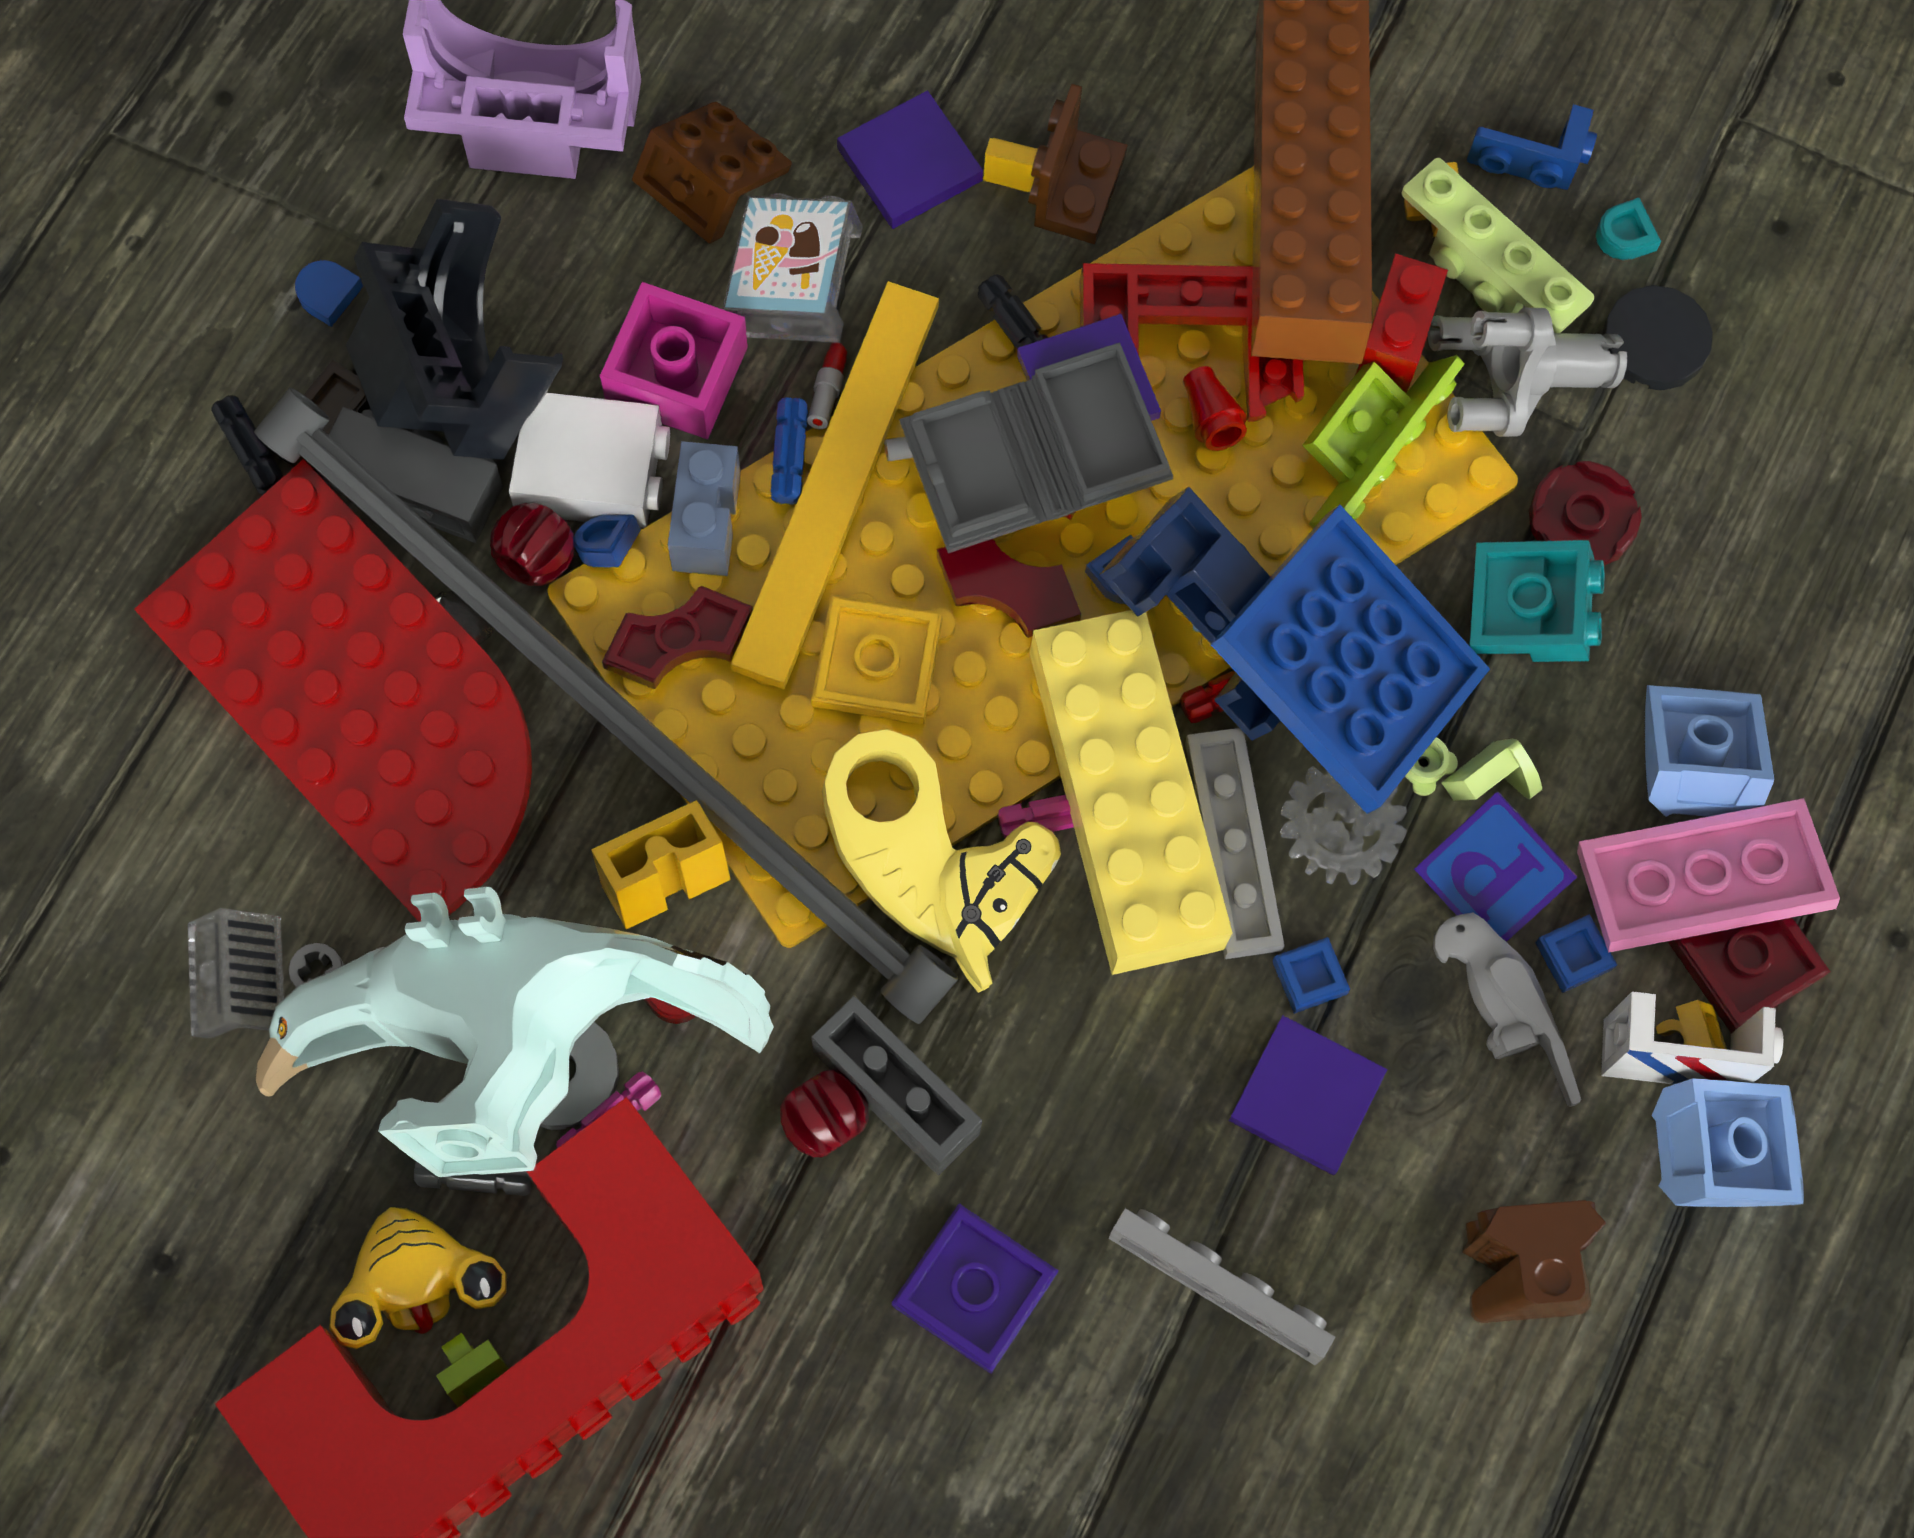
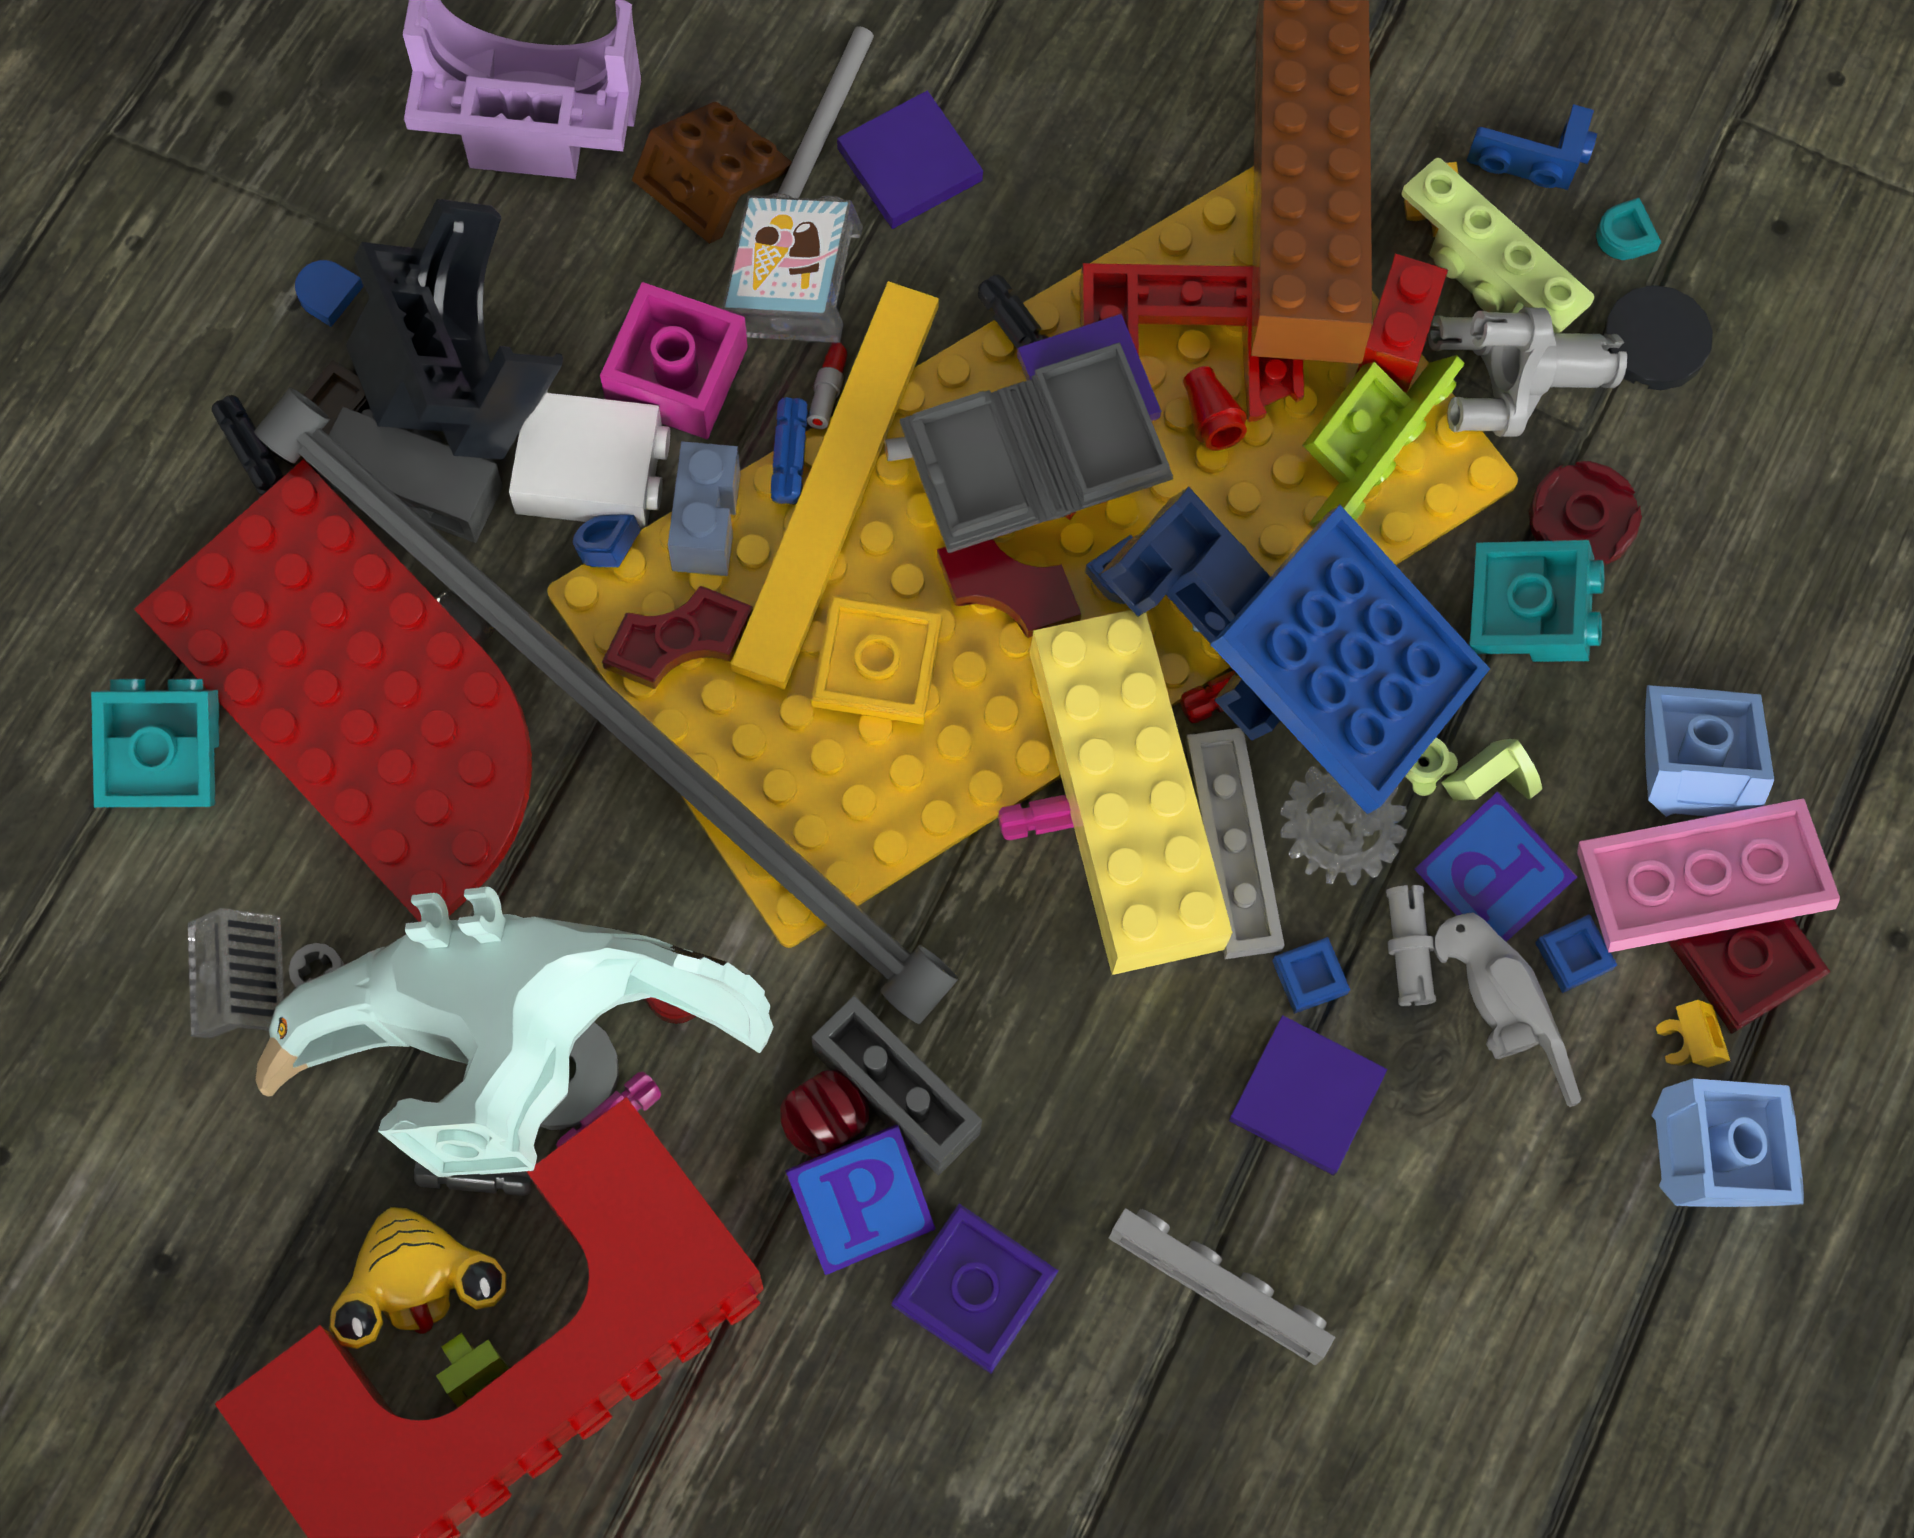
dark red piece [490,503,574,586] -> none
yellow brick [591,800,731,930] -> none
light yellow animal [822,729,1061,993] -> none
yellow tile [983,138,1038,192] -> none
reddish brown bracket [1028,83,1128,244] -> none
reddish brown piece [1462,1200,1606,1323] -> none
white panel [1601,992,1783,1084] -> none
none -> teal plate [91,678,219,808]
none -> light grey bar [775,27,874,200]
none -> piece [785,1125,936,1275]
none -> light grey pin [1386,885,1436,1006]

